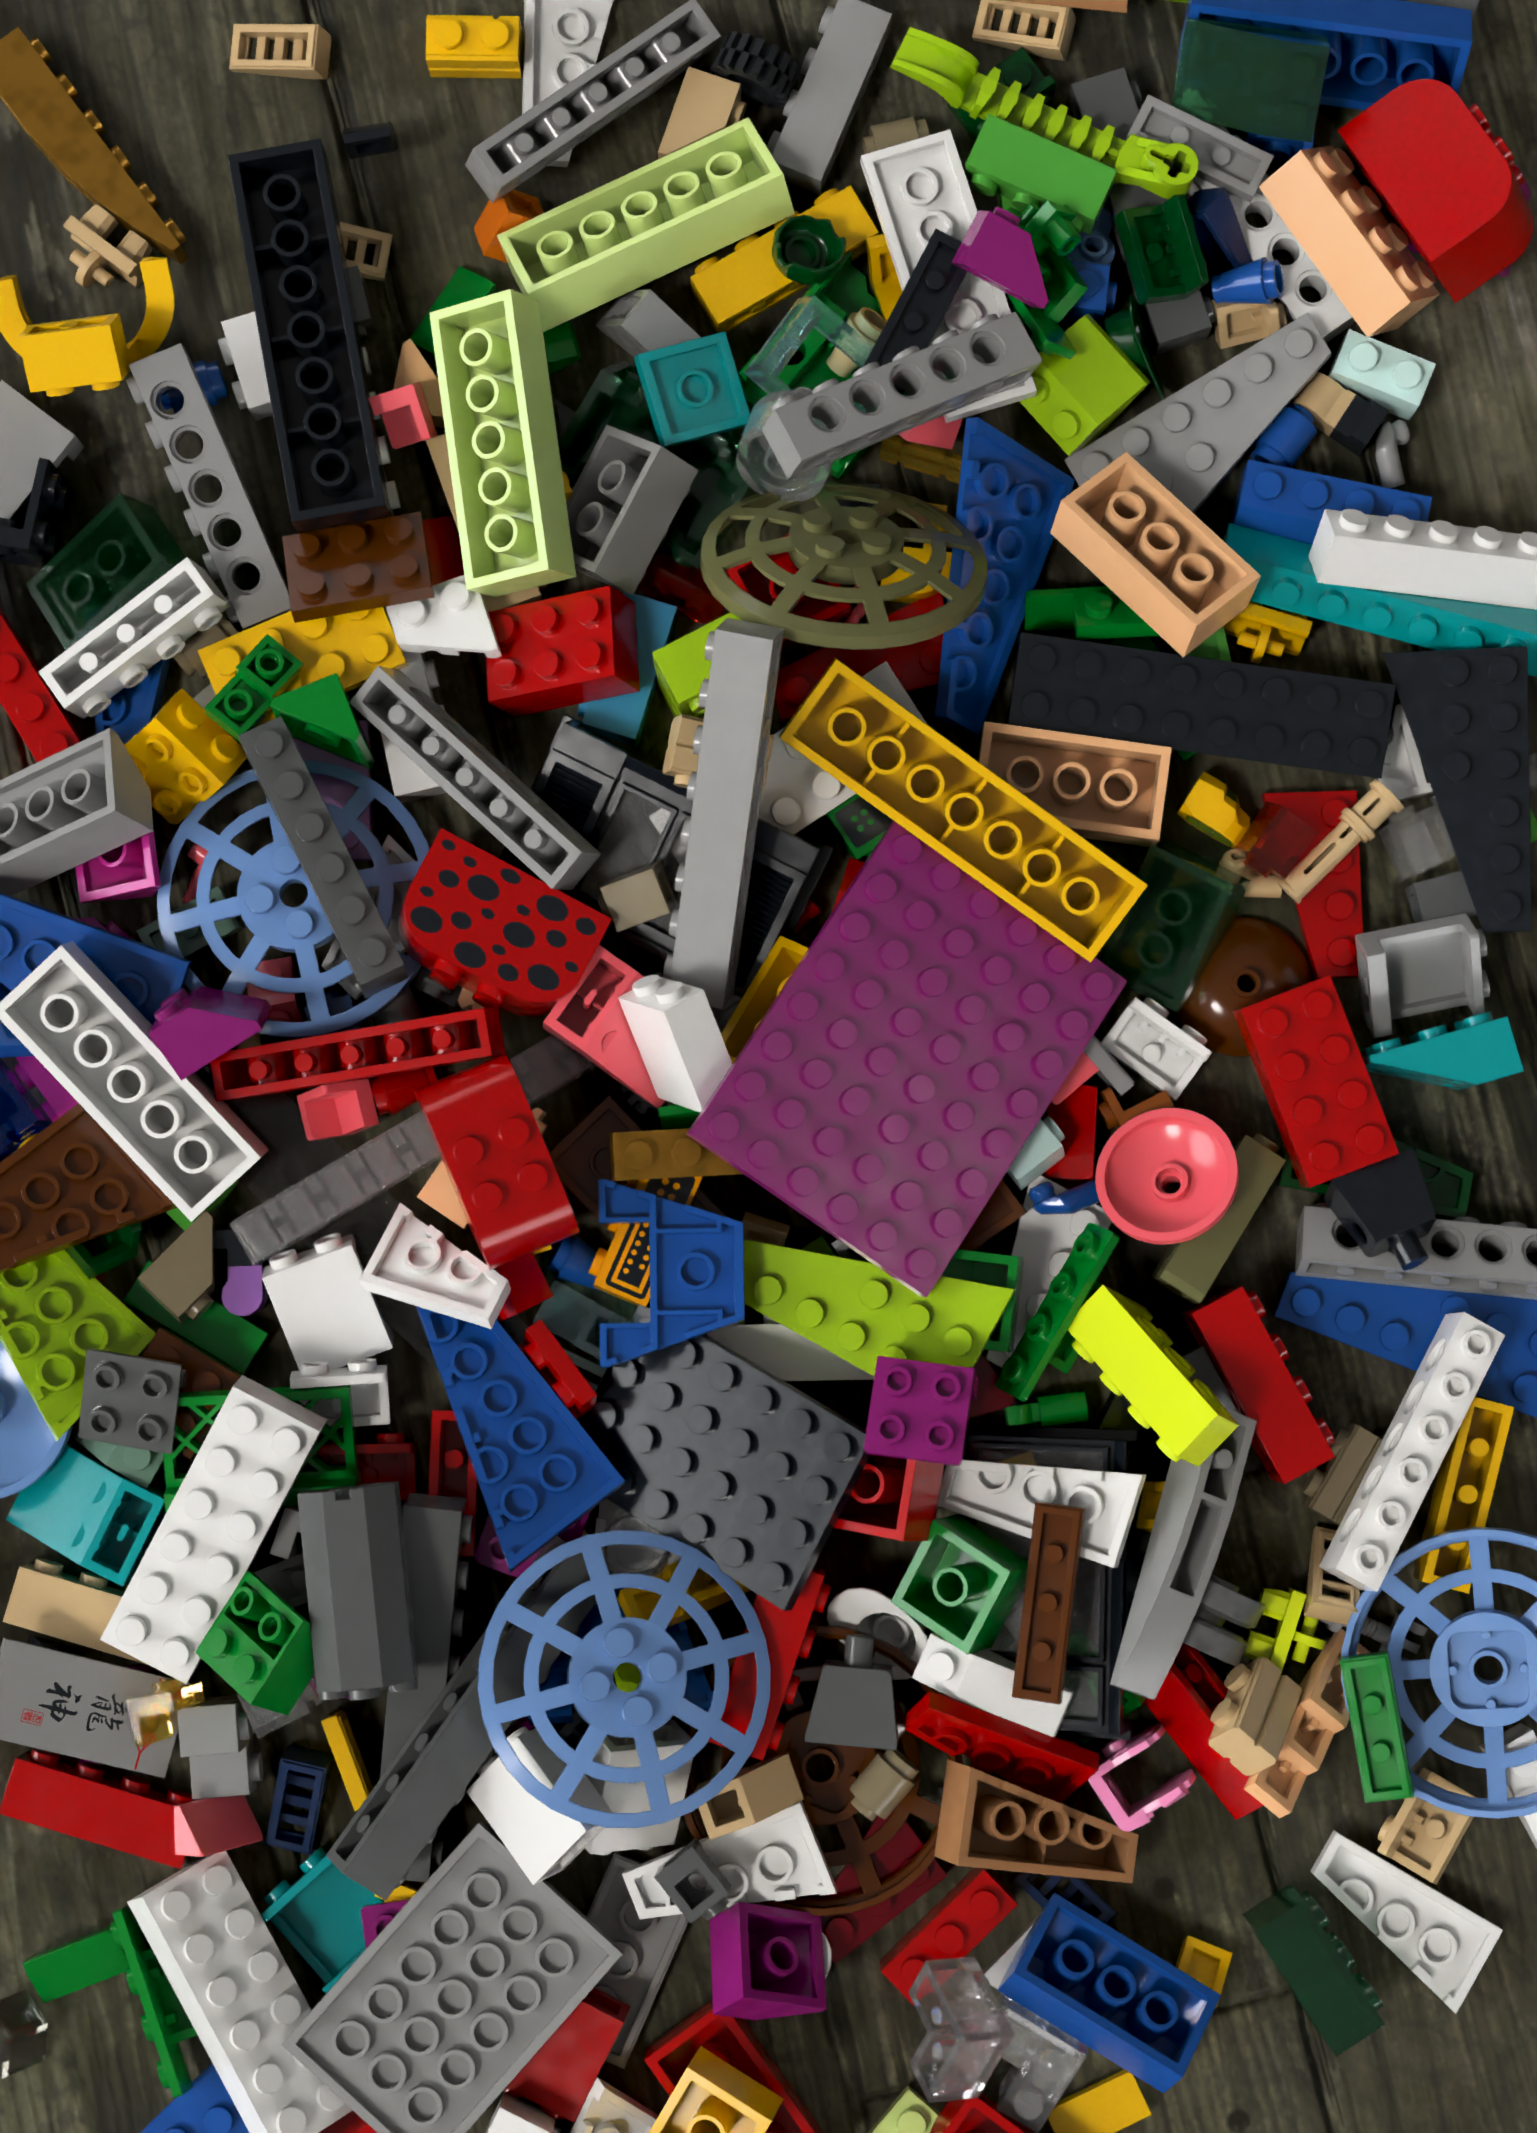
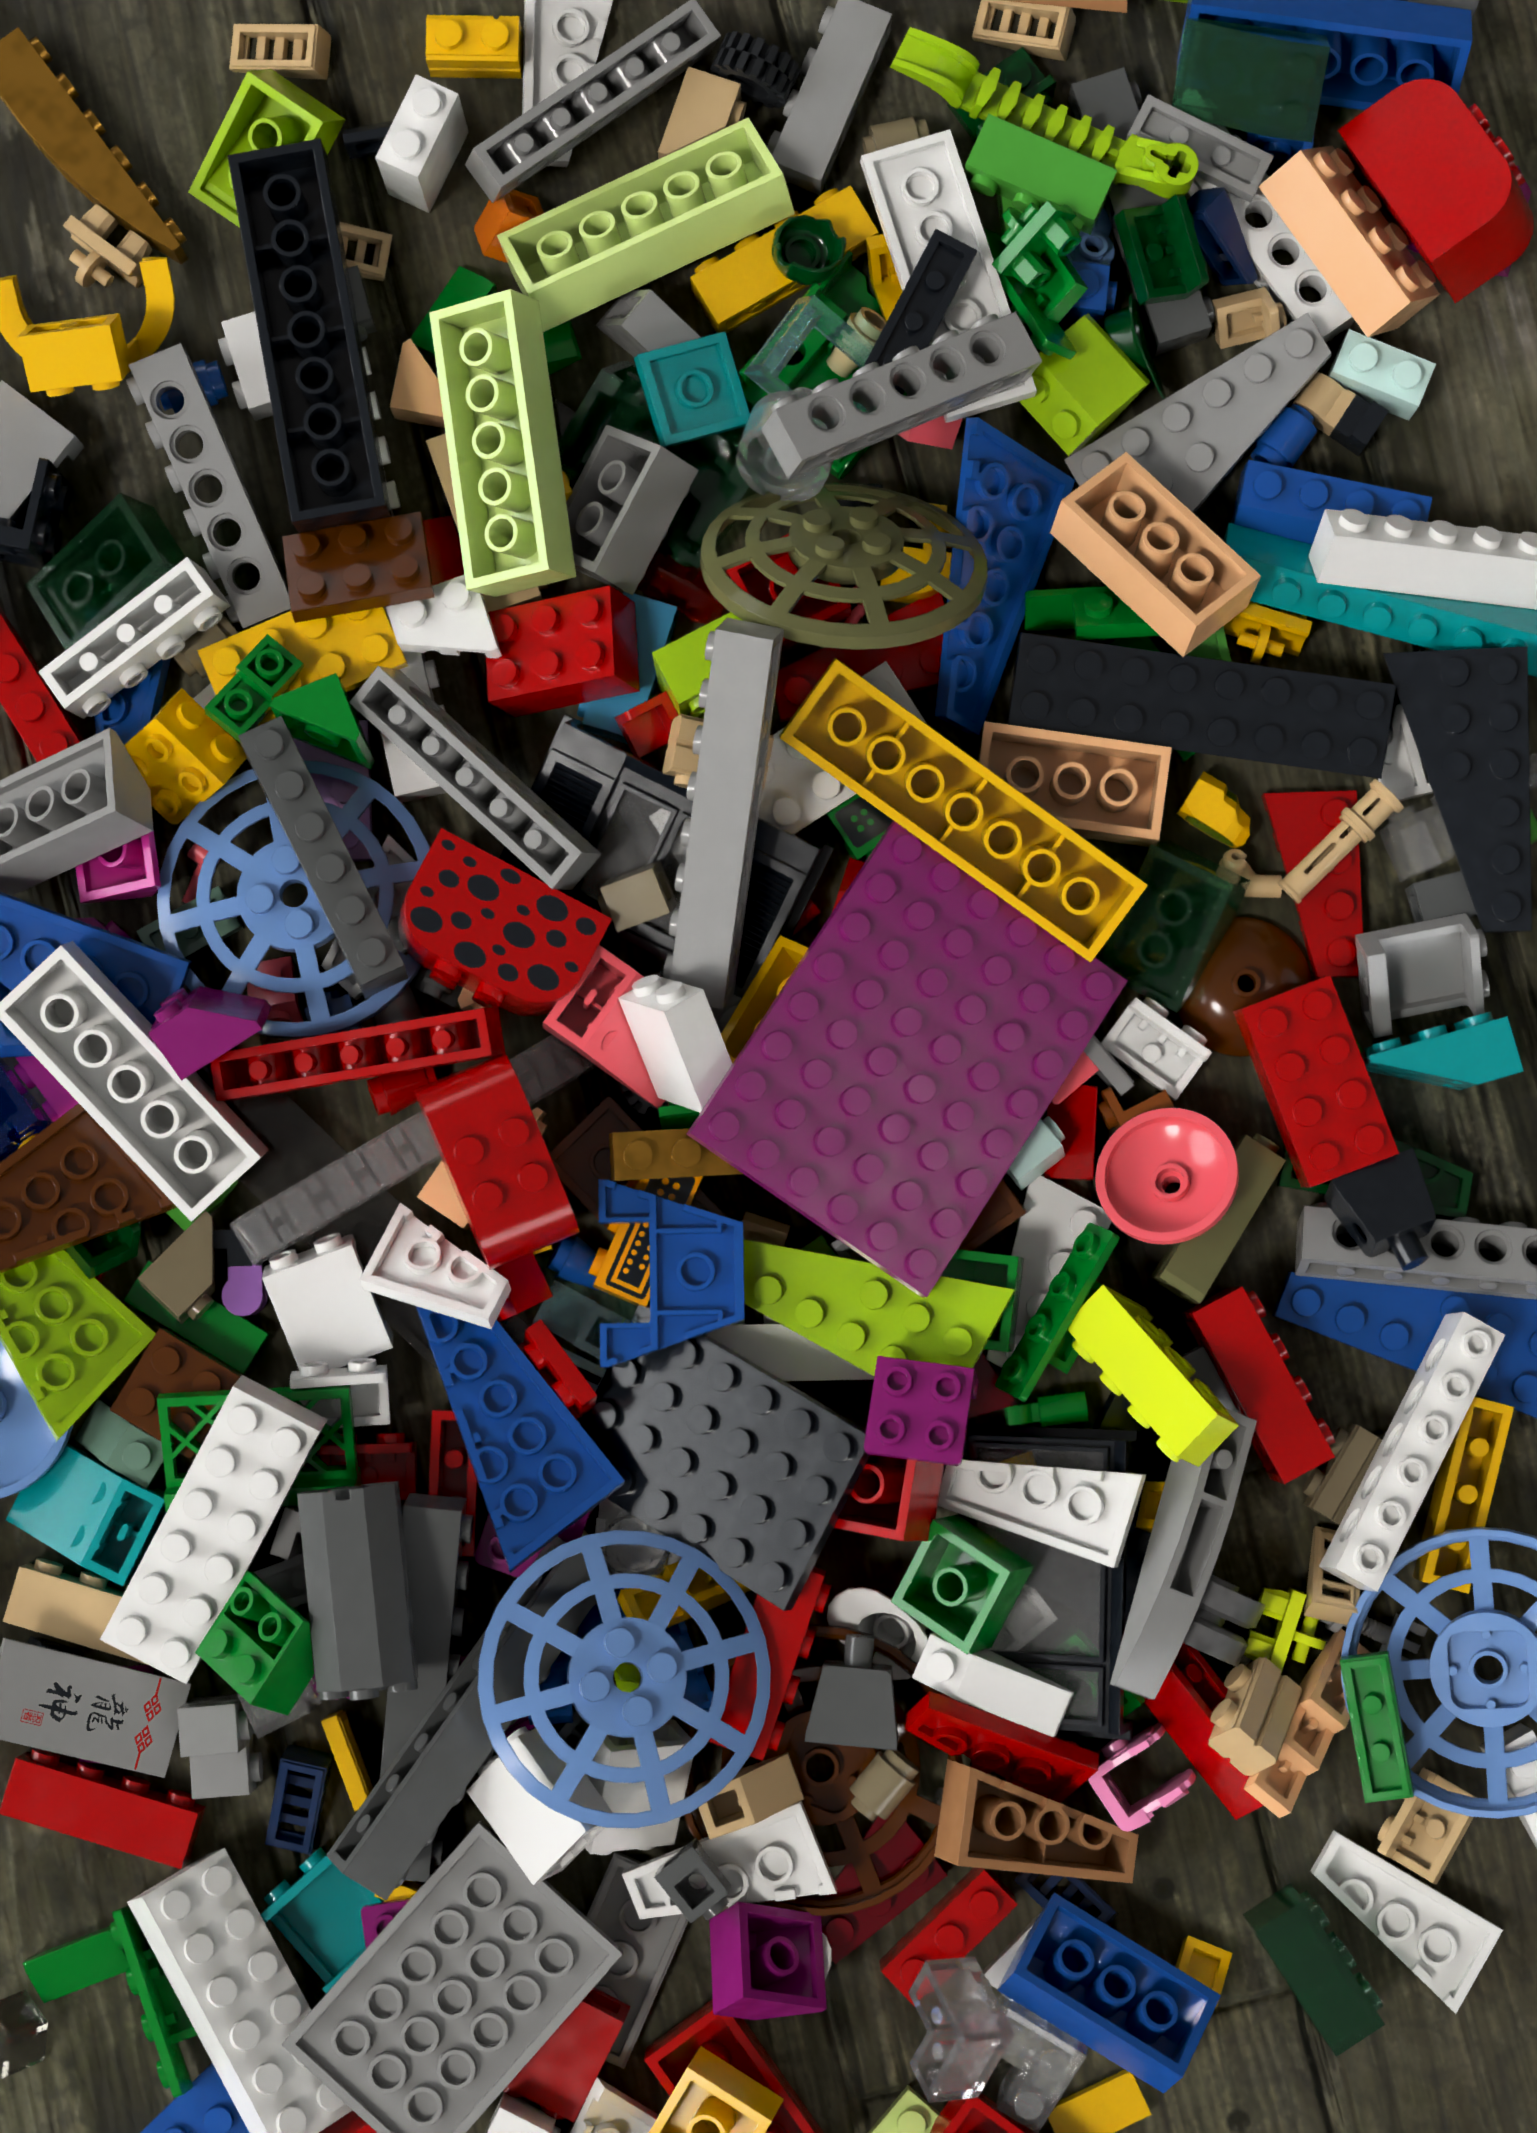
dark grey hinge [78,1348,188,1454] -> none
clear yellow bracket [126,1678,205,1747] -> none
coral slope [174,1795,263,1857] -> none
coral panel [297,1079,379,1141] -> none
coral panel [368,382,438,449] -> none
clear yellow axle [879,436,962,484] -> none
magenta slope [951,207,1048,309] -> none
reddish brown tile [1012,1501,1086,1705] -> none
blue arm [1029,1180,1100,1215] -> none
blue cone [1211,257,1284,304] -> none
clear red brick [1235,801,1318,879] -> none
light grey arm [1375,420,1410,488] -> none
none -> lime slope [188,69,346,228]
none -> white brick [375,74,469,213]
none -> red panel [614,691,679,758]

